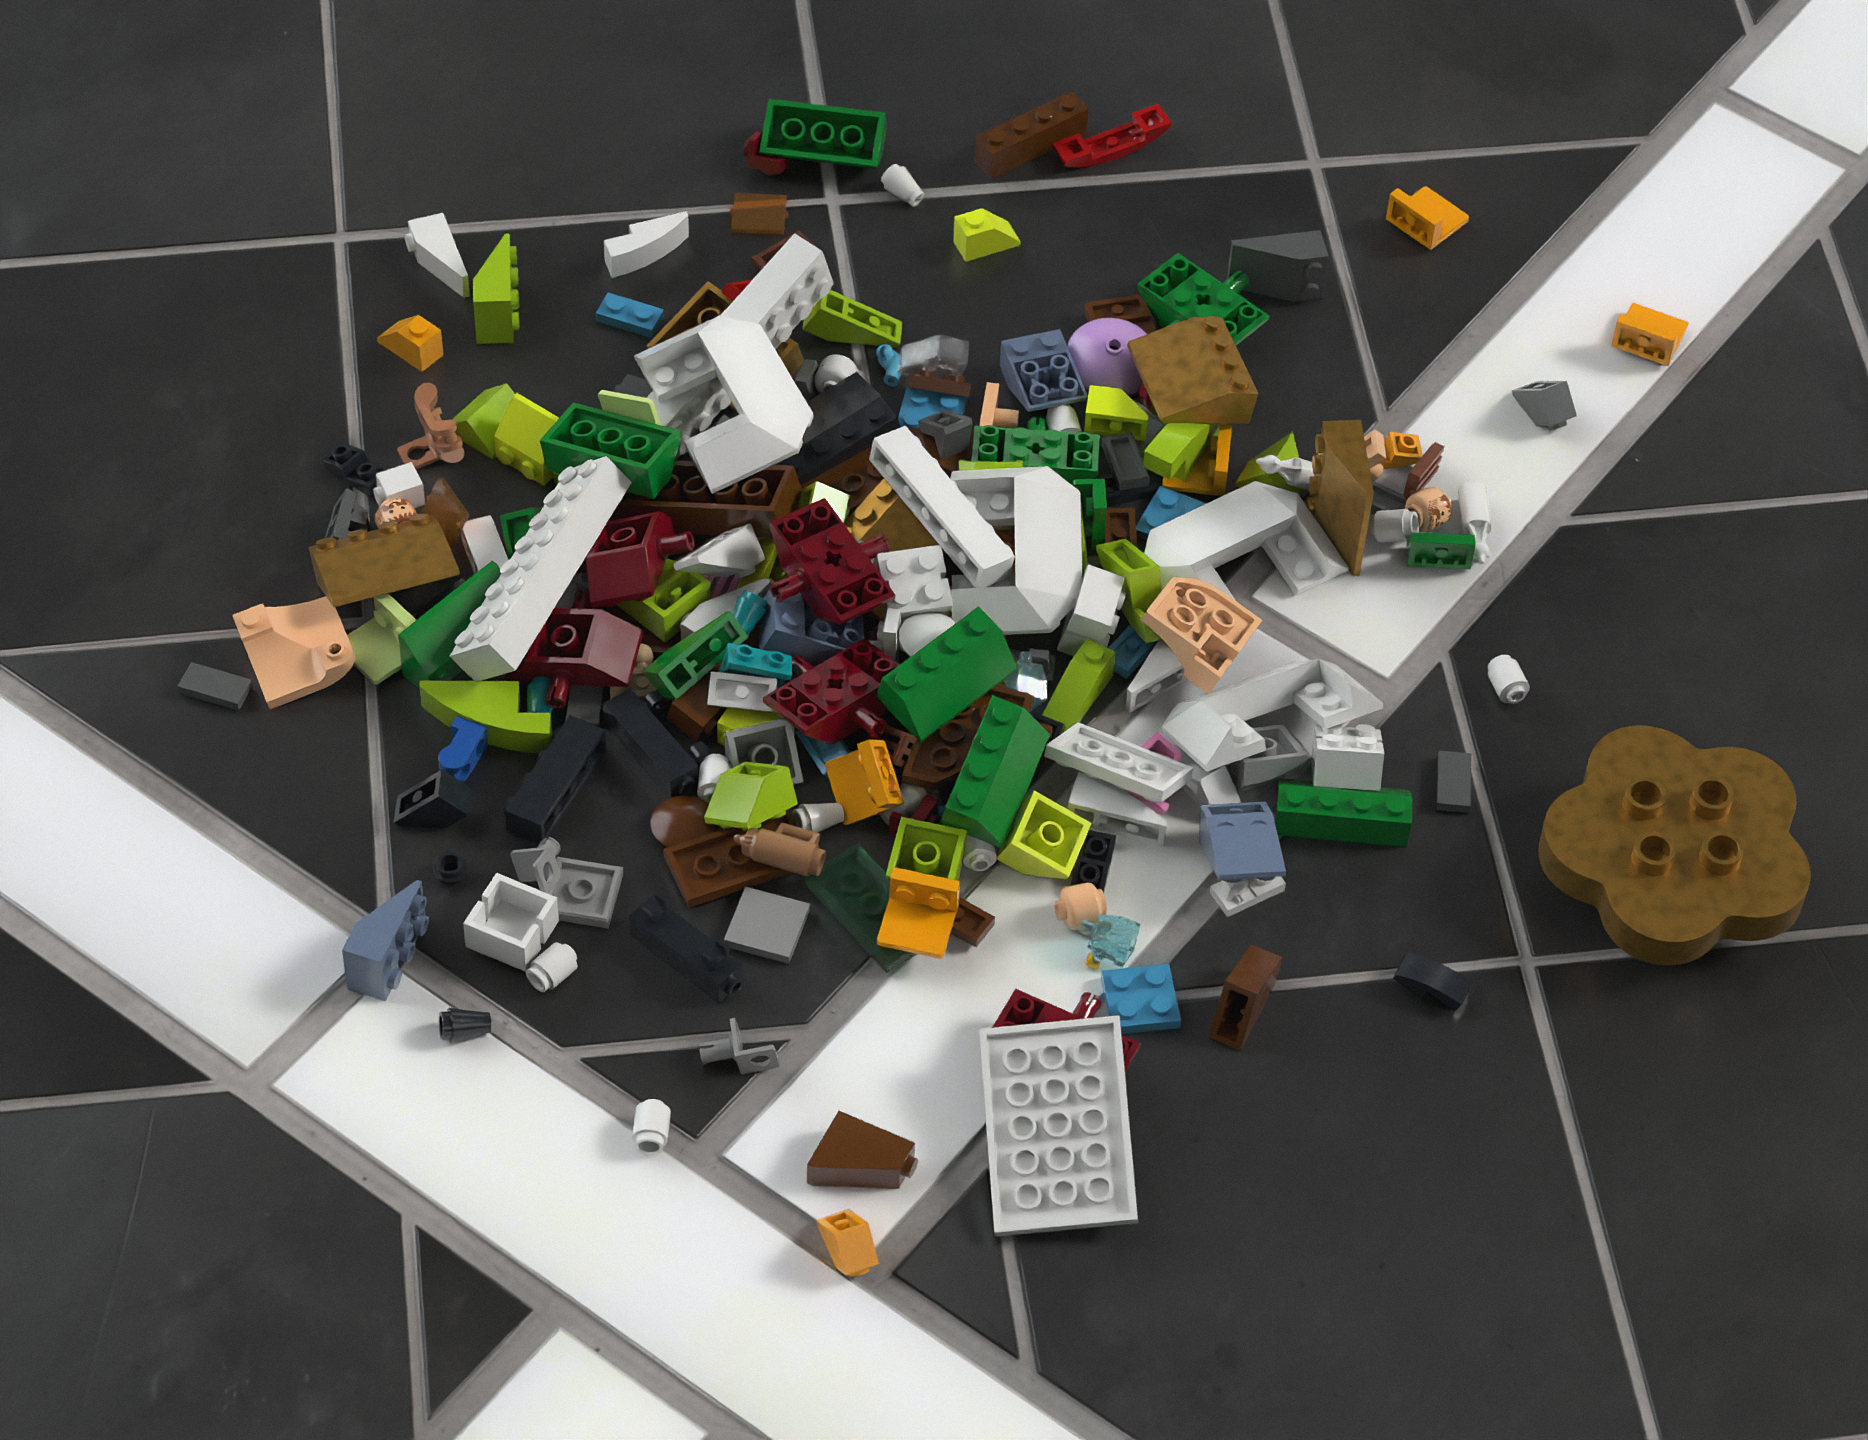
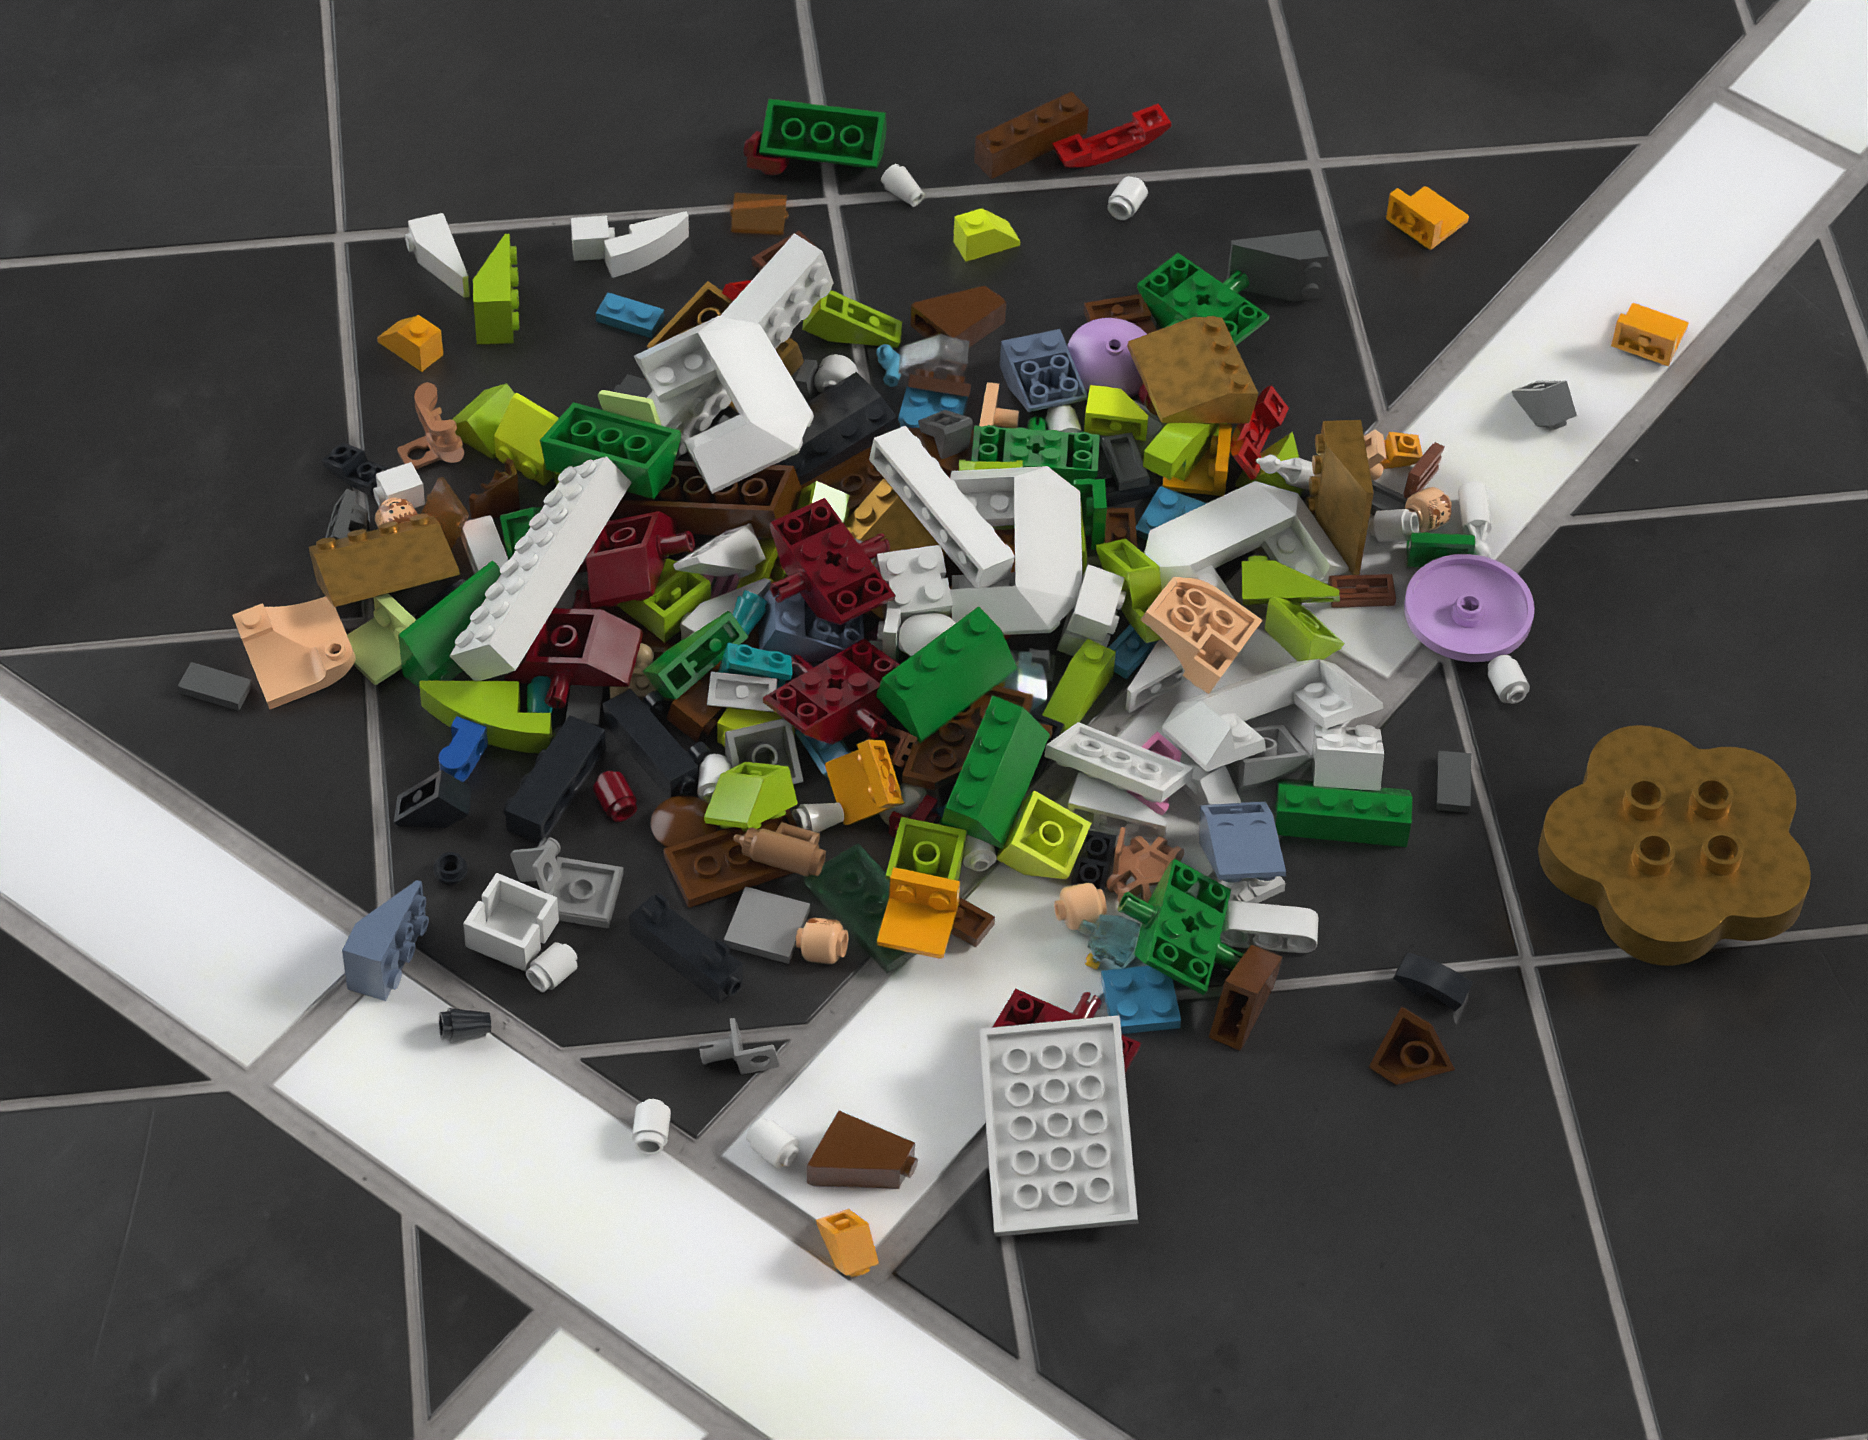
none -> reddish brown slope [469,458,520,519]
none -> white brick [571,216,615,261]
none -> dark red brick [593,771,637,822]
none -> white brick [746,1118,799,1168]
none -> light nougat head [796,917,848,964]
none -> reddish brown slope [910,286,1006,359]
none -> nougat piece [1106,827,1185,903]
none -> white brick [1108,176,1148,220]
none -> green slope [1117,858,1244,995]
none -> white beam [1220,901,1319,953]
none -> red slope [1230,385,1289,480]
none -> lime slope [1241,556,1340,605]
none -> lime slope [1264,596,1345,662]
none -> copper tile [1328,574,1396,608]
none -> reddish brown slope [1369,1007,1455,1085]
none -> lavender dish [1404,554,1534,662]

